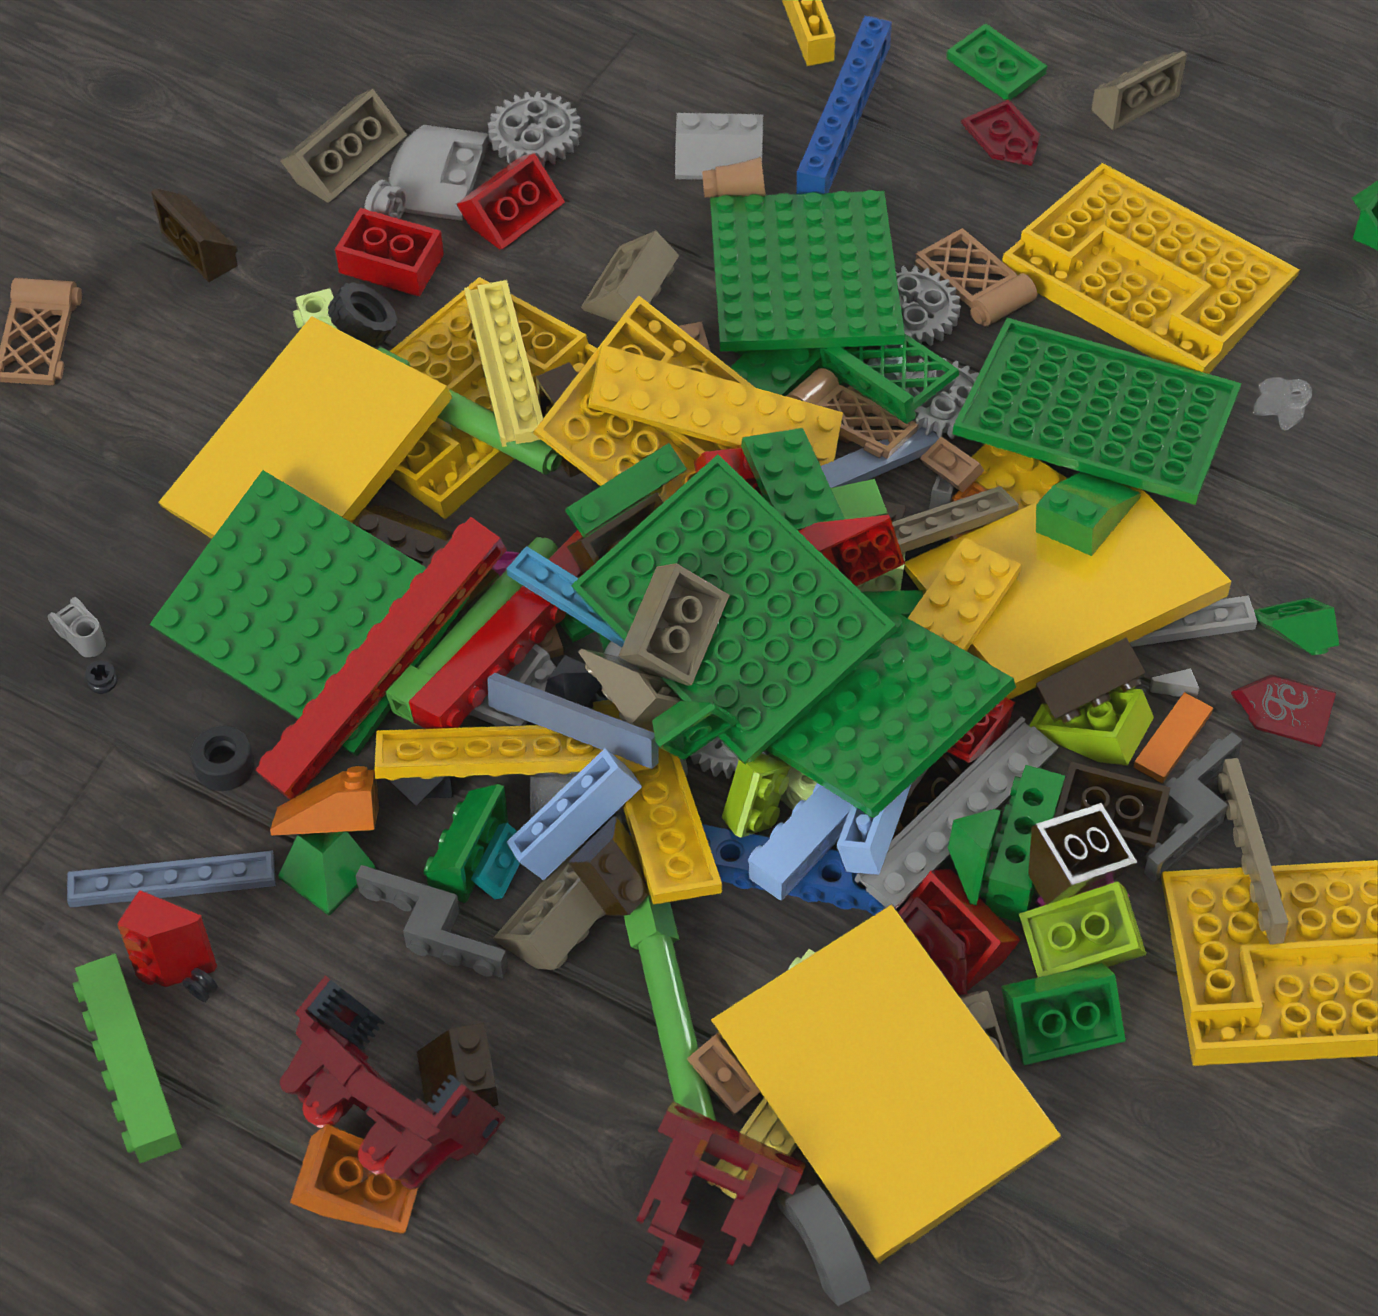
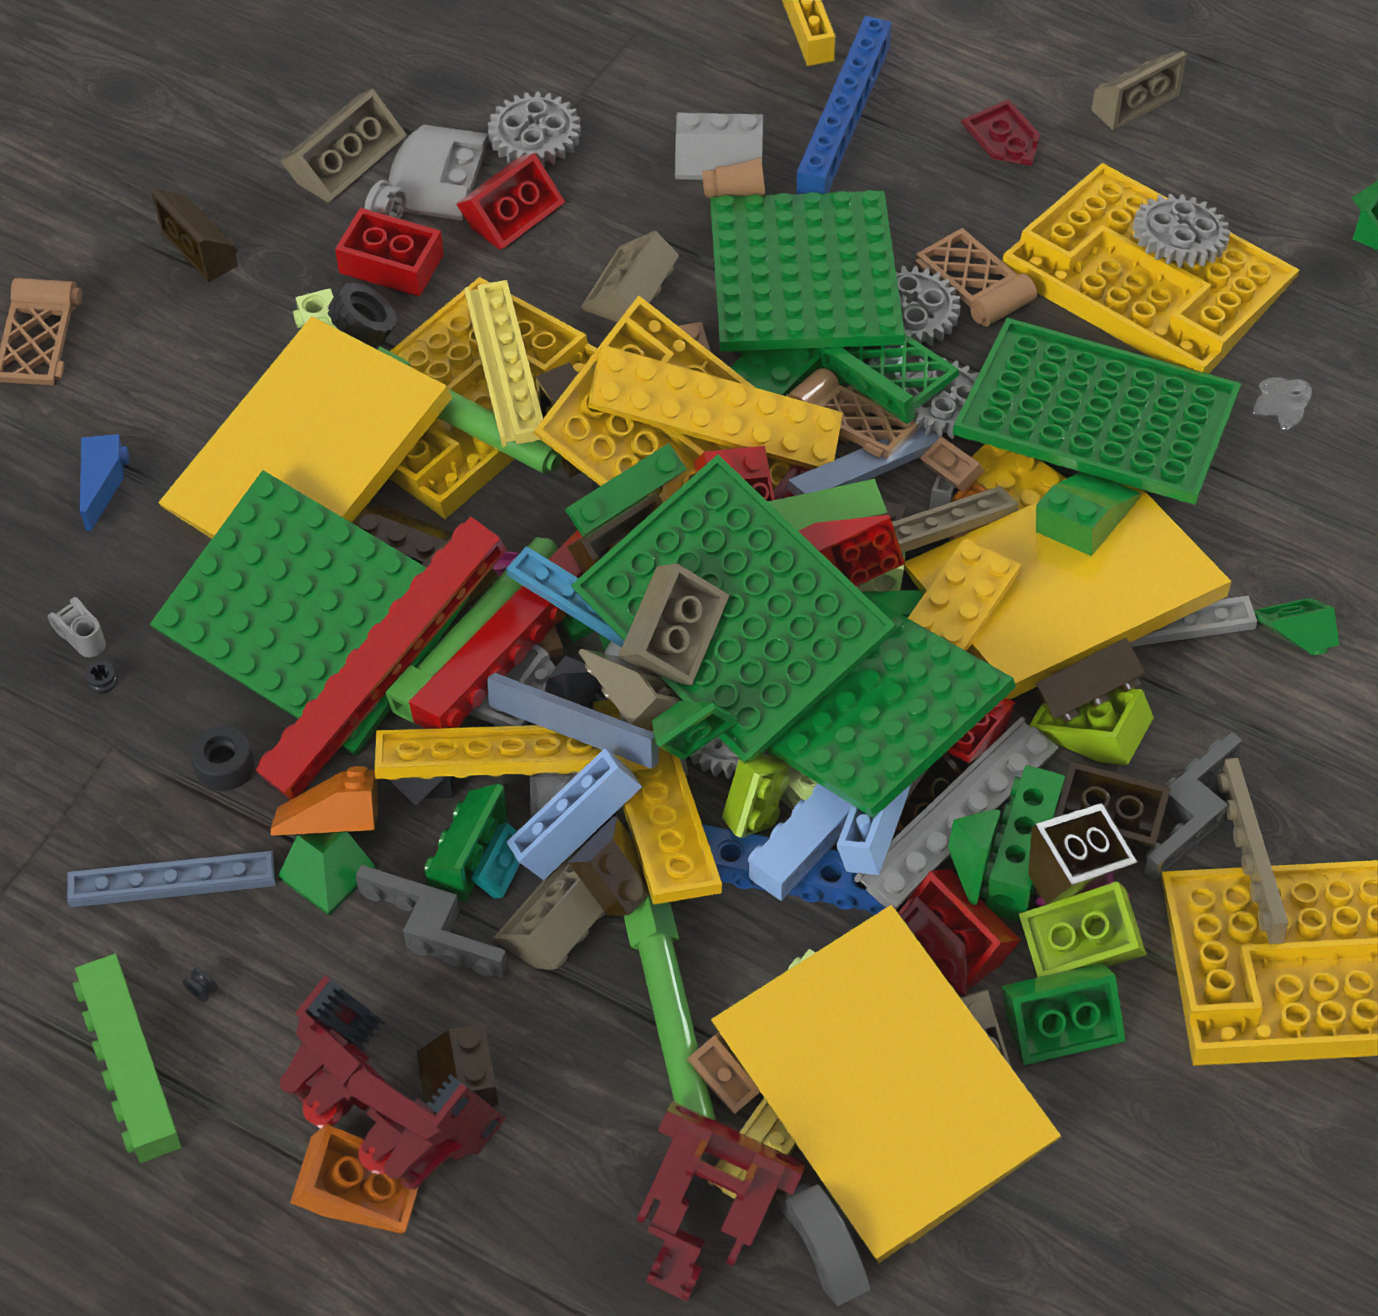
red slope [117,890,217,987] -> none
green plate [741,428,845,531] -> none
green plate [946,23,1047,100] -> none
orange tile [1133,692,1213,784] -> none
light grey piece [1149,668,1199,699] -> none
dark red tile [1231,674,1336,747] -> none
none -> blue slope [80,434,129,530]
none -> light grey gear [1132,194,1230,268]

